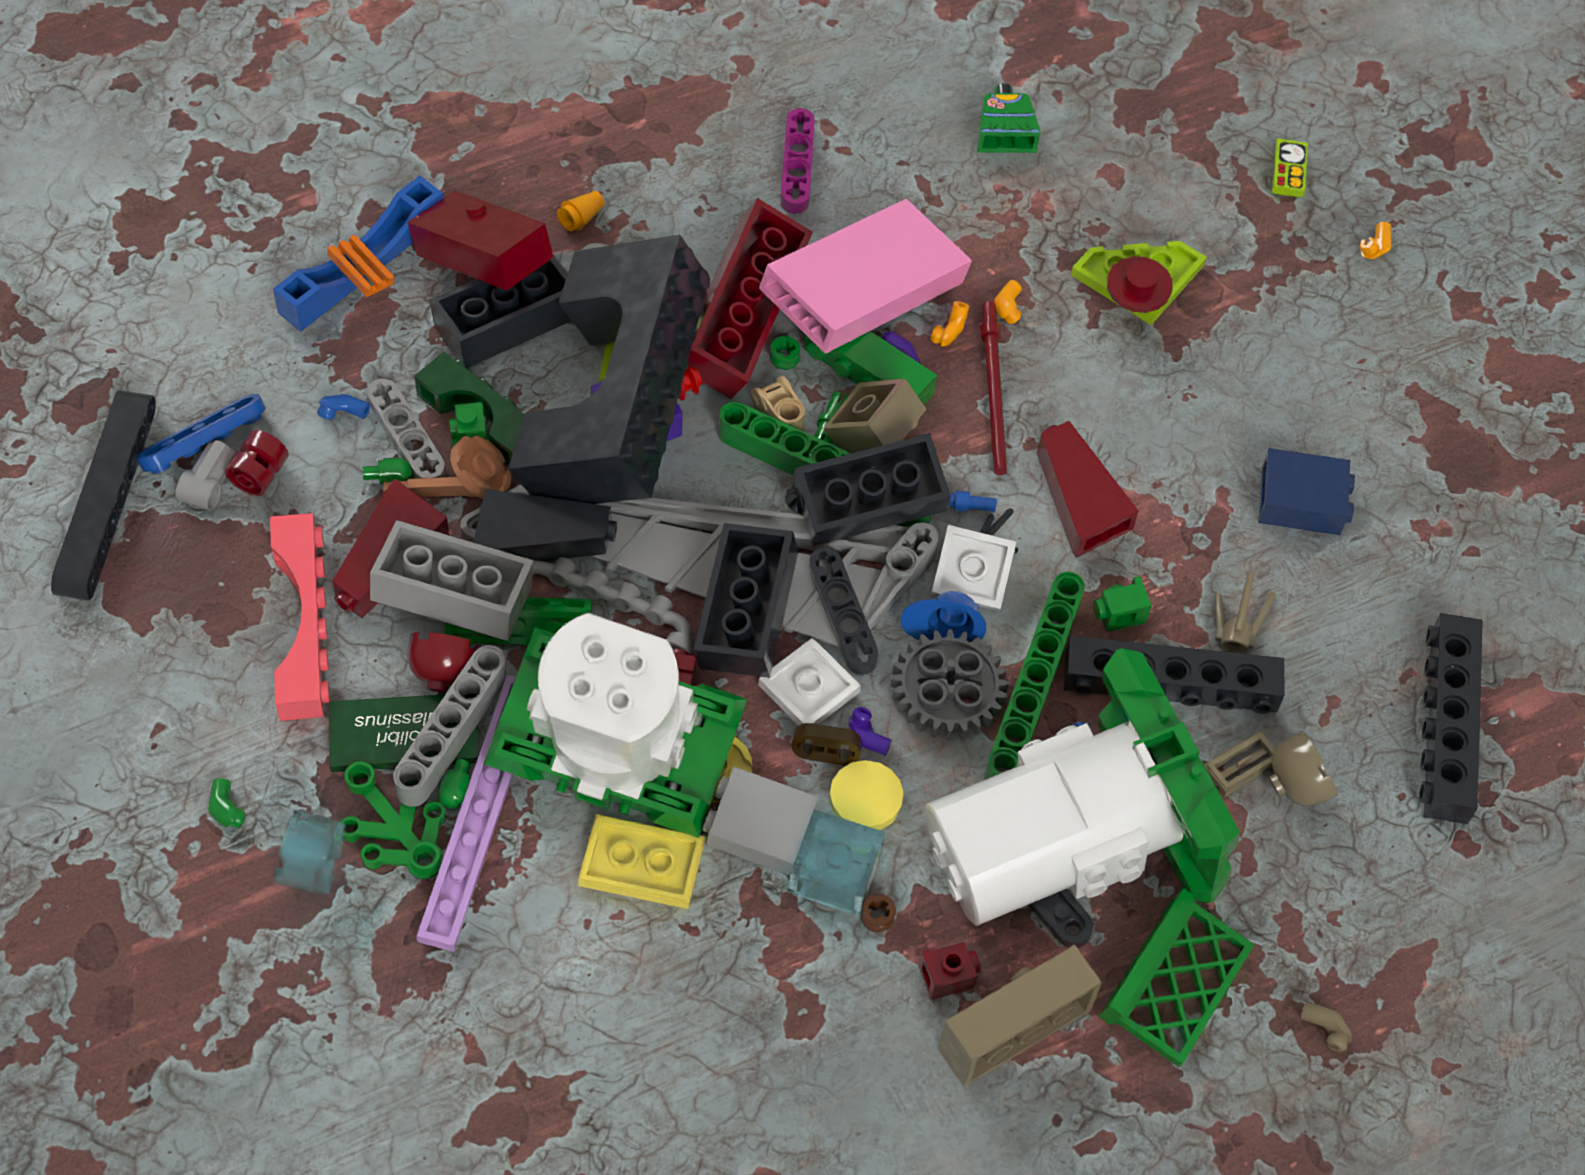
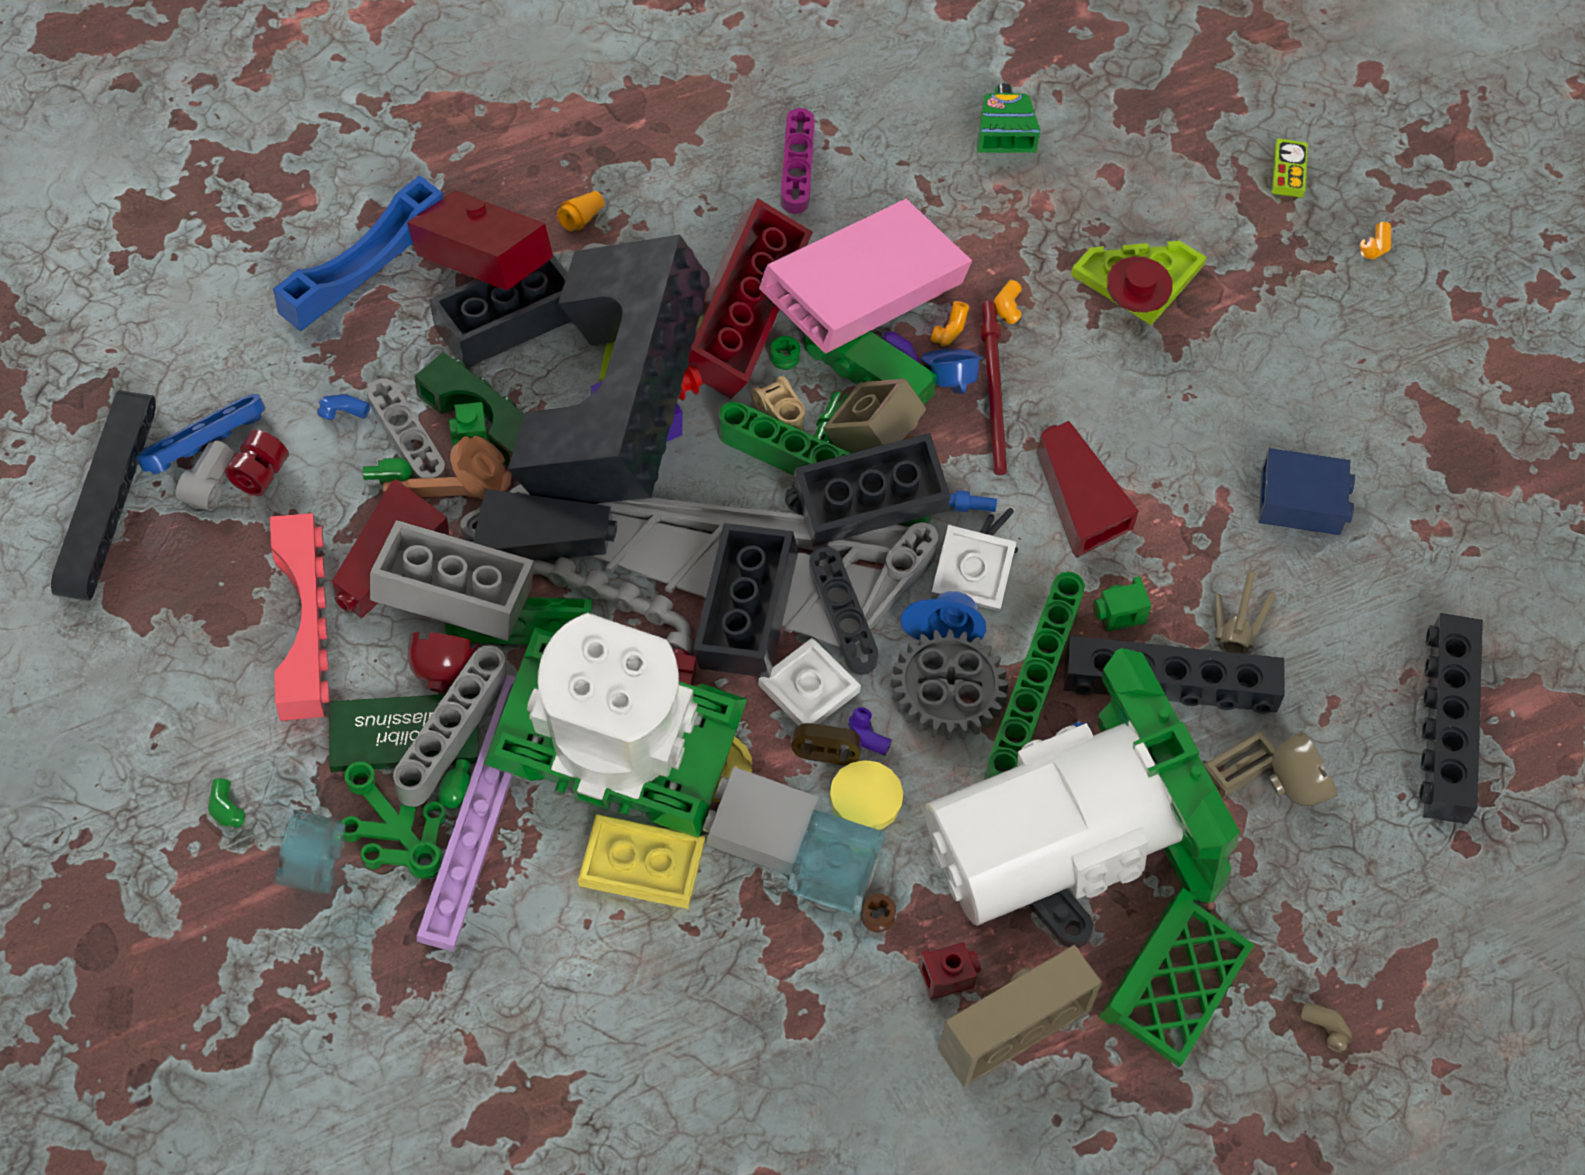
orange tile [327,235,394,298] -> none
none -> blue piece [921,349,983,394]

